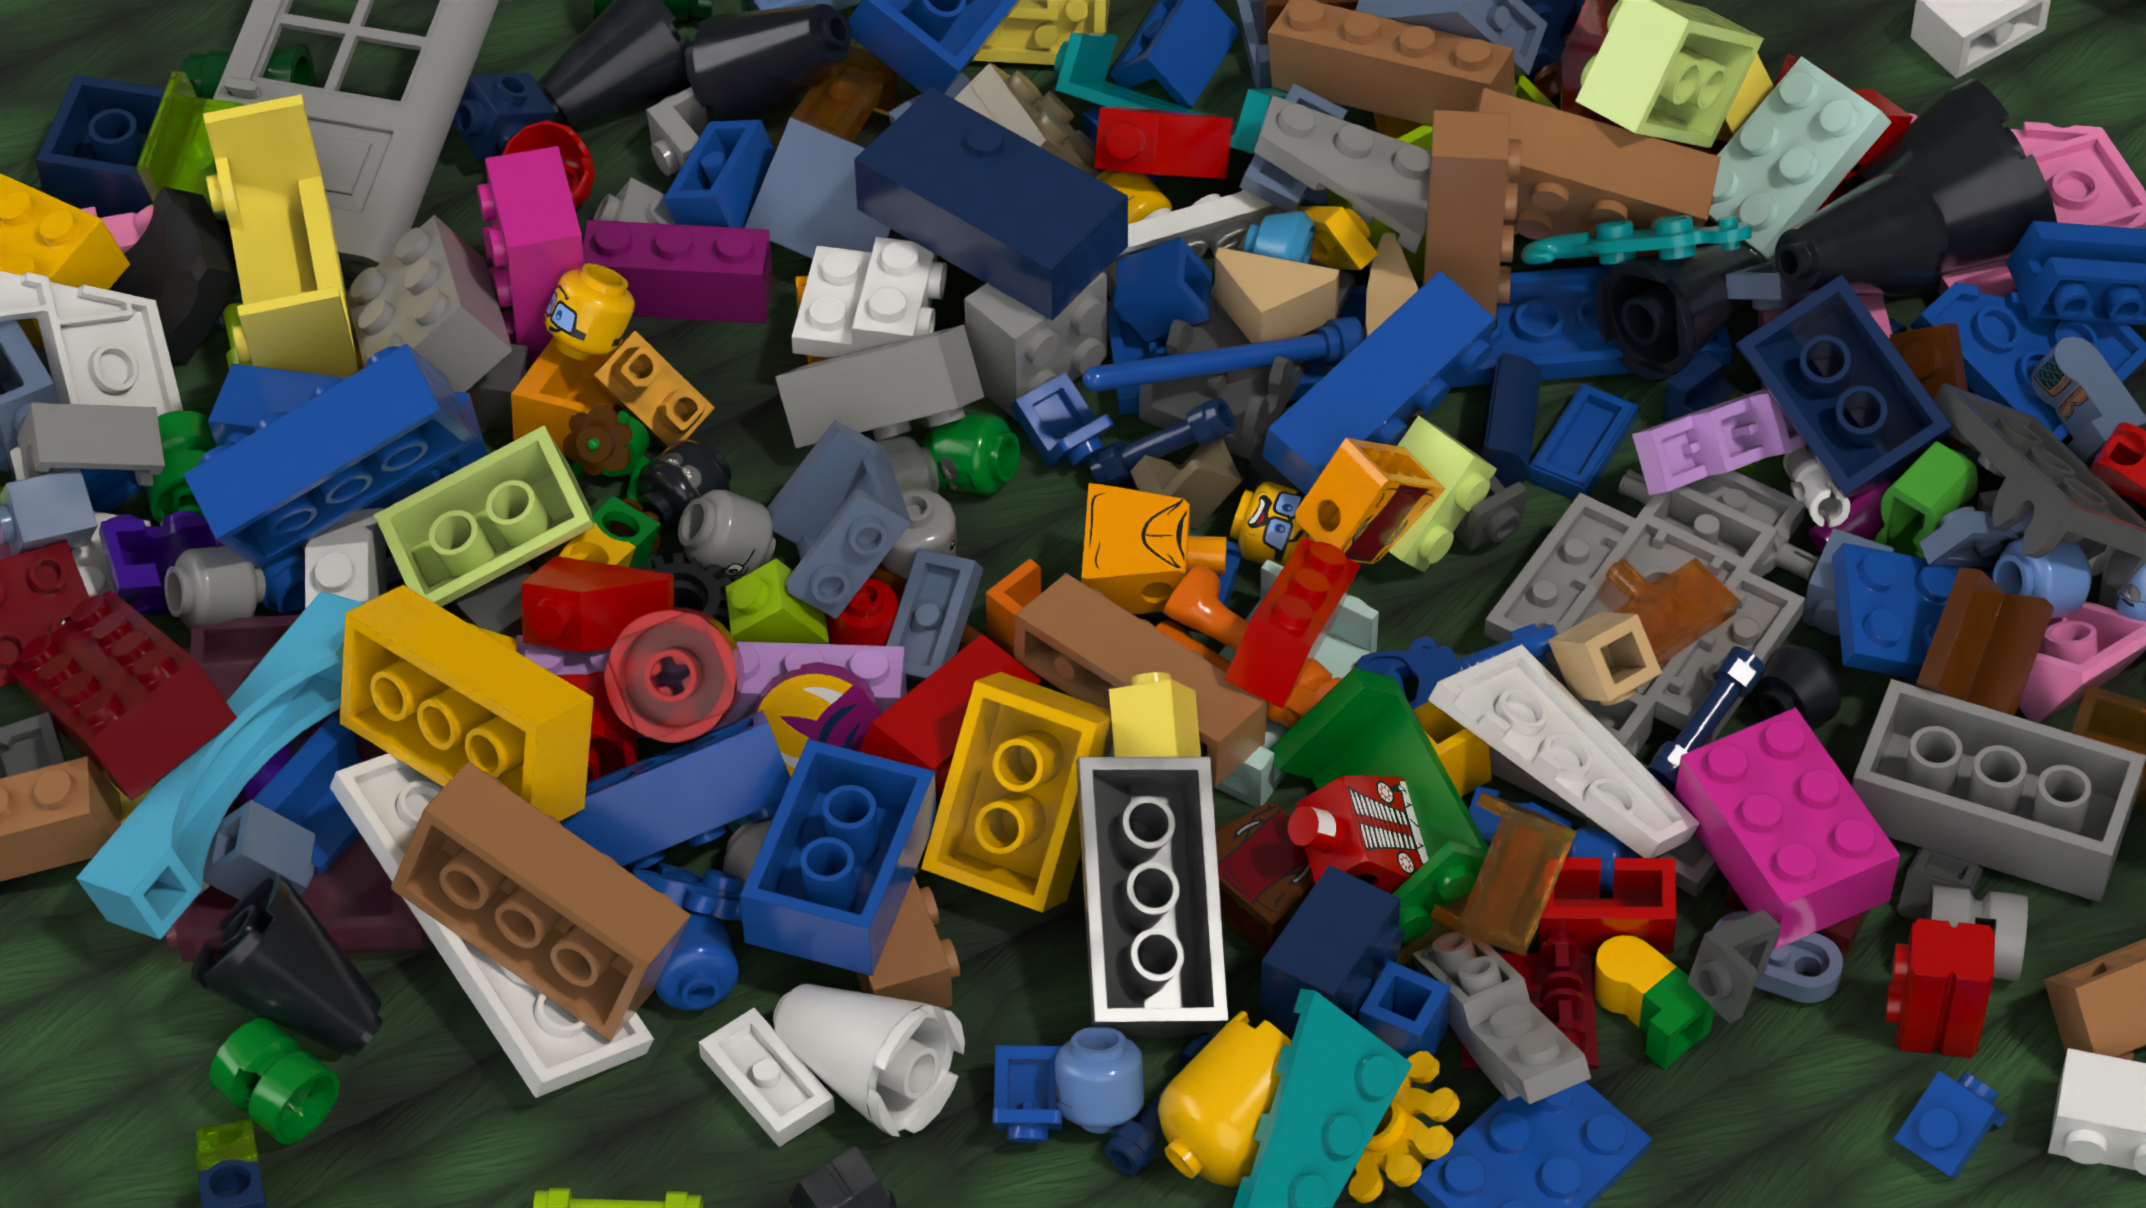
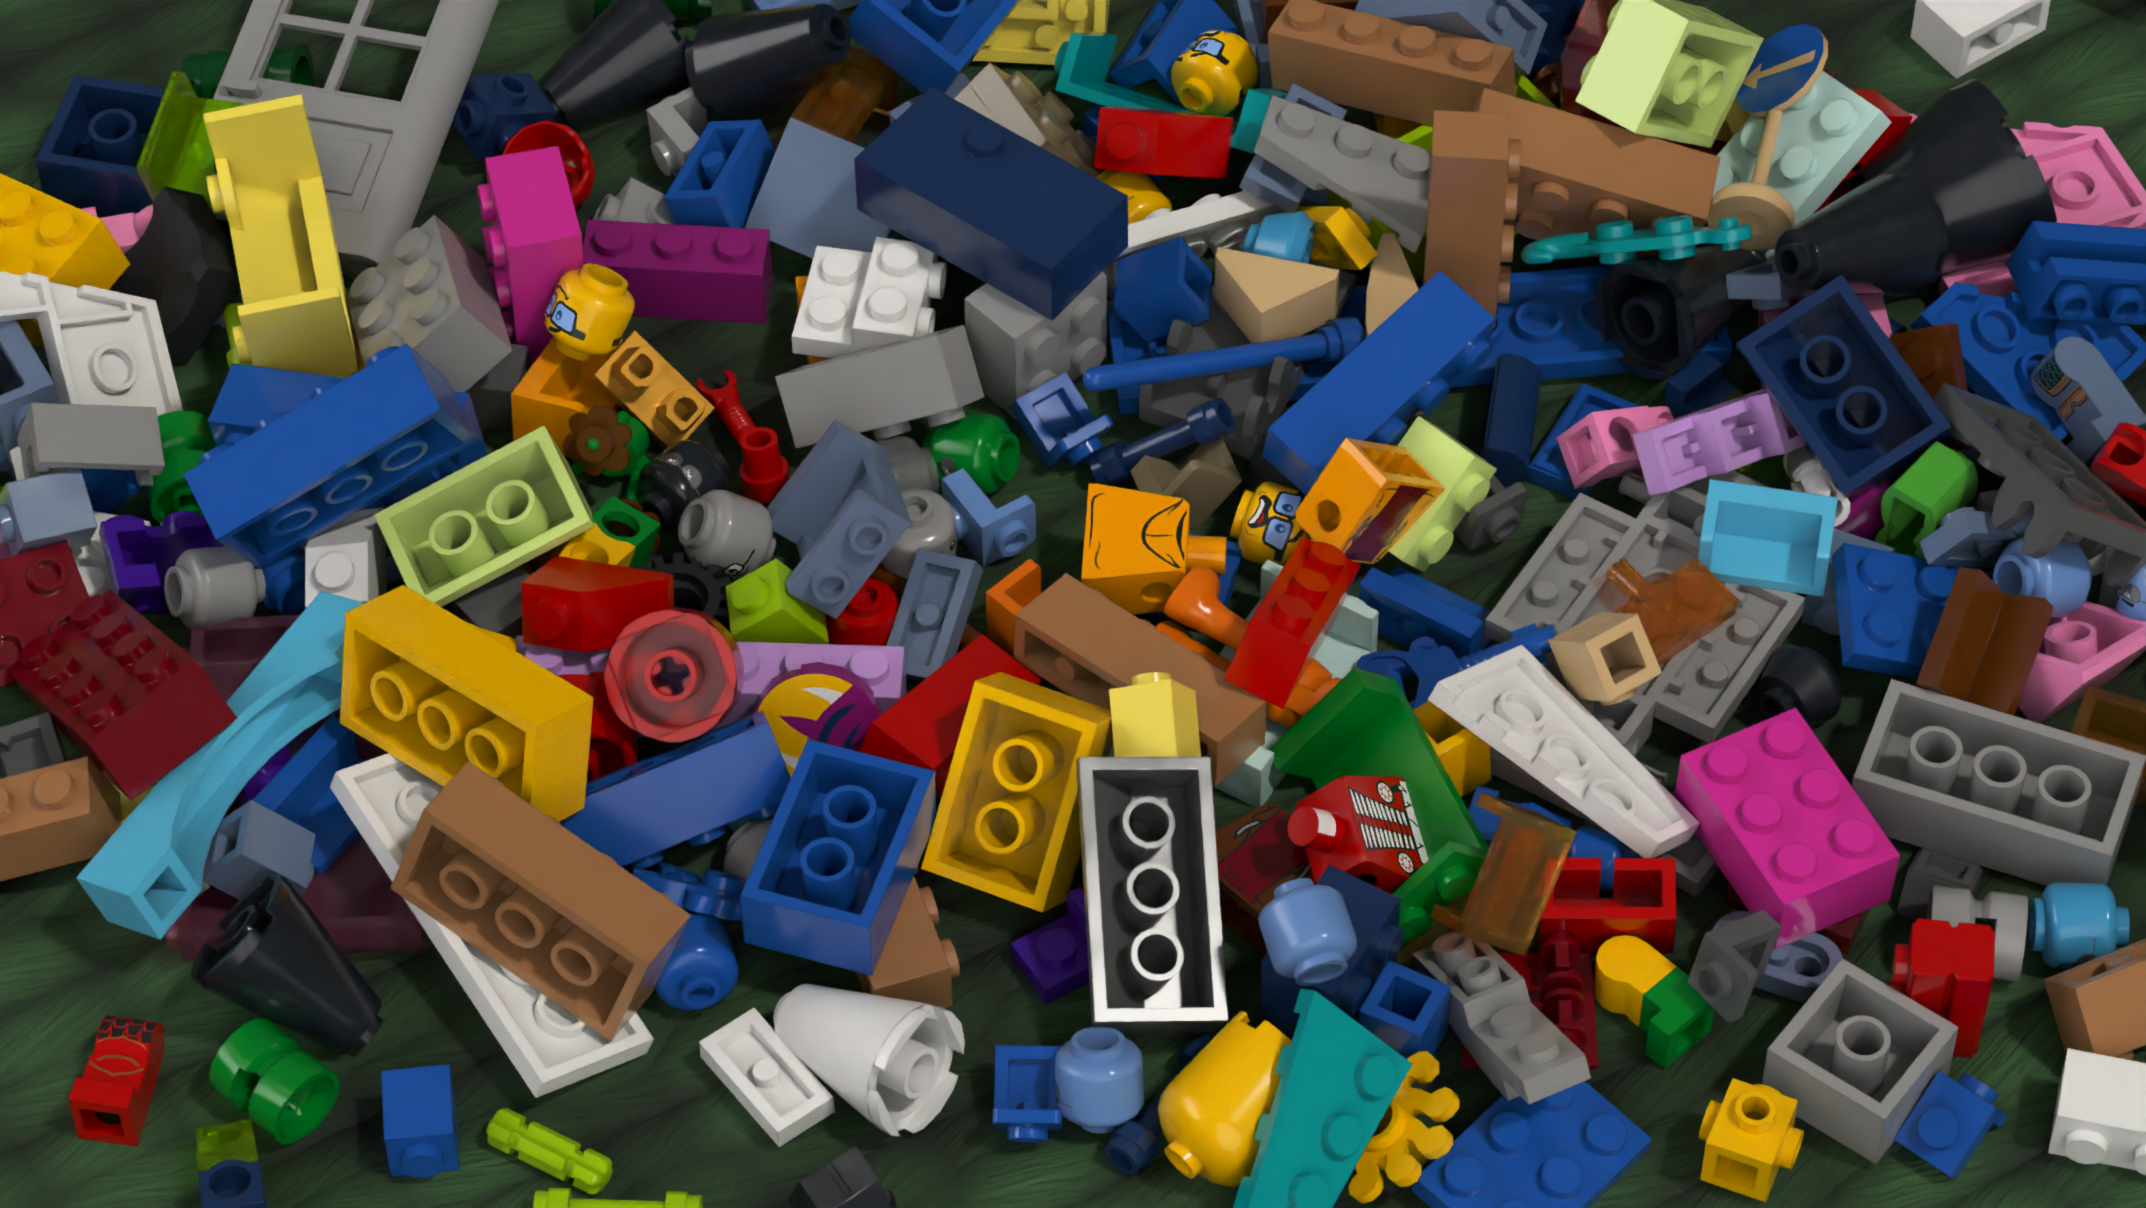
dark blue bar [1647,646,1765,793] -> none
none -> red leg [68,1015,165,1147]
none -> blue brick [381,1064,460,1178]
none -> lime axle [486,1108,613,1195]
none -> red brick [697,370,790,503]
none -> medium blue bracket [942,468,1036,567]
none -> dark purple bracket [1011,887,1089,1005]
none -> yellow head [1171,30,1258,117]
none -> medium blue head [1258,878,1358,986]
none -> blue panel [1359,567,1495,659]
none -> bright pink leg [1556,405,1673,489]
none -> medium azure panel [1695,479,1838,597]
none -> yellow brick [1699,1078,1804,1202]
none -> tan piece [1708,24,1828,251]
none -> light grey brick [1762,958,1959,1164]
none -> dark azure head [2028,882,2130,969]

